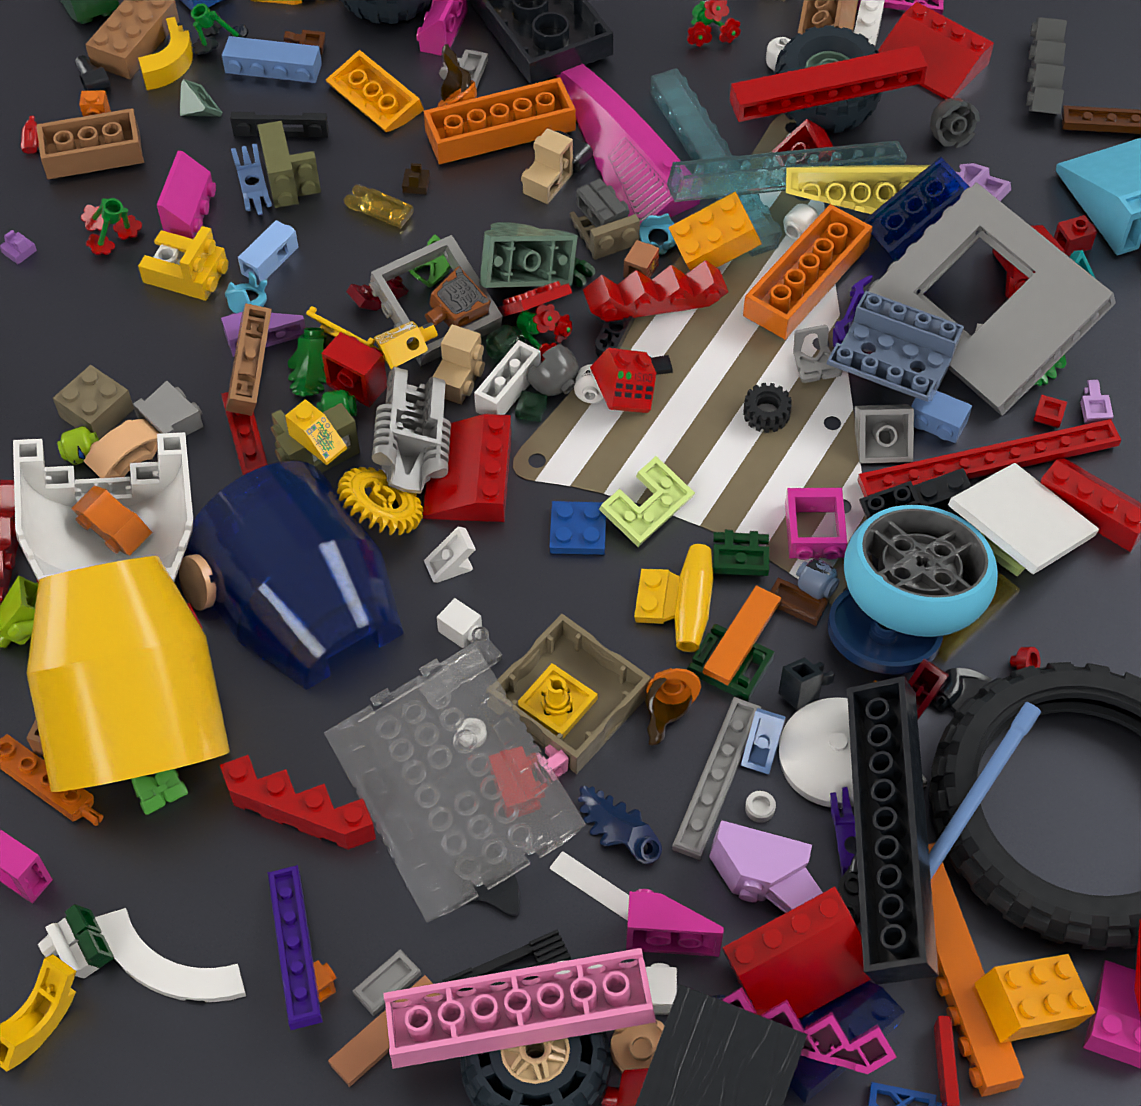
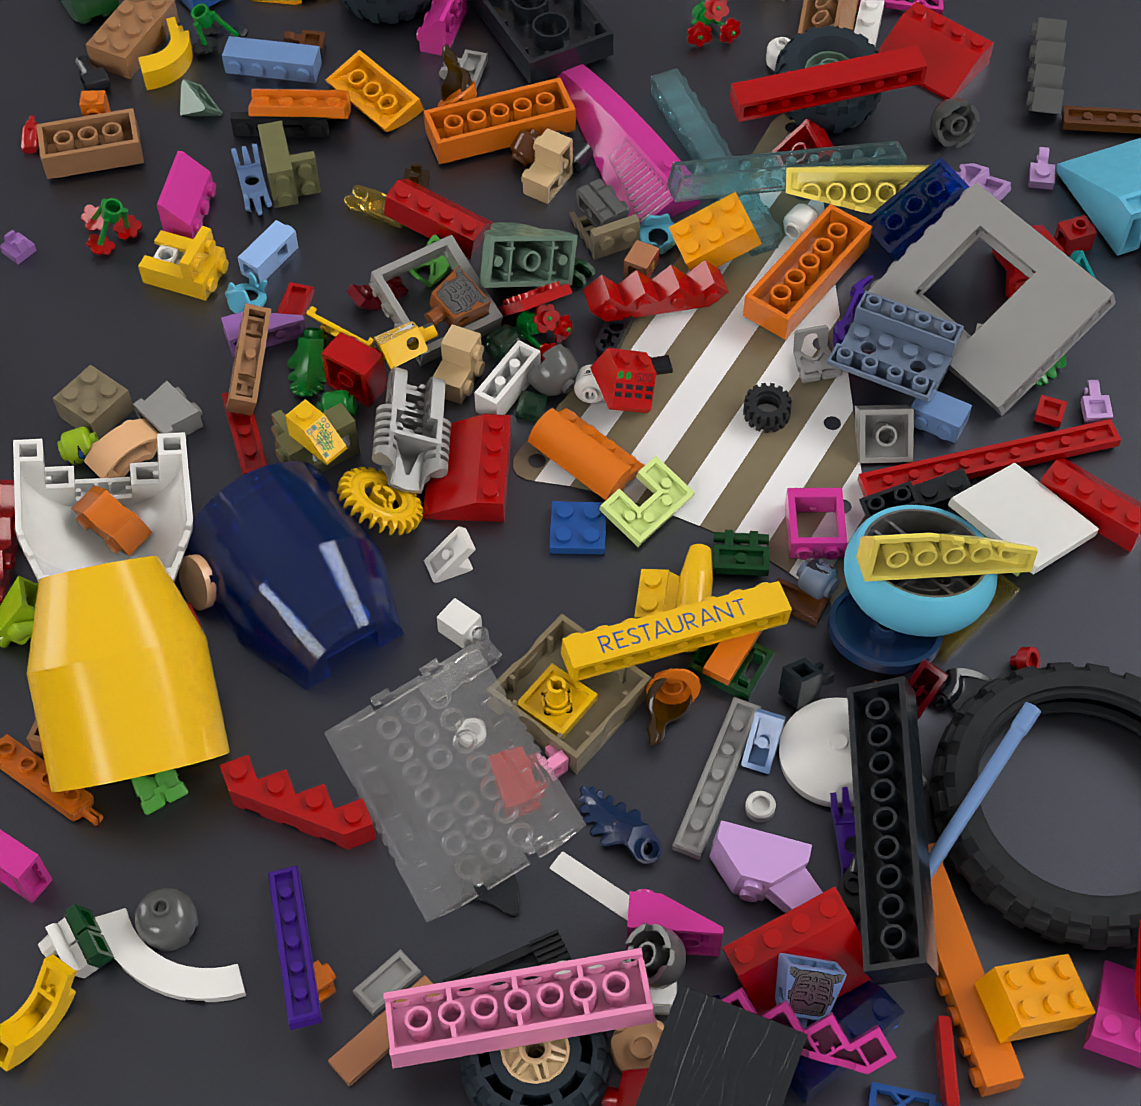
none -> dark grey cylinder [135,887,199,952]
none -> orange brick [248,89,351,119]
none -> red tile [276,282,315,318]
none -> red slope [384,179,494,259]
none -> reddish brown head [510,129,541,166]
none -> orange brick [527,408,645,500]
none -> yellow brick [561,581,792,682]
none -> dark grey cylinder [622,923,686,990]
none -> torso [775,953,847,1028]
none -> light yellow wedge [856,533,1038,582]
none -> lavender plate [1028,147,1055,190]

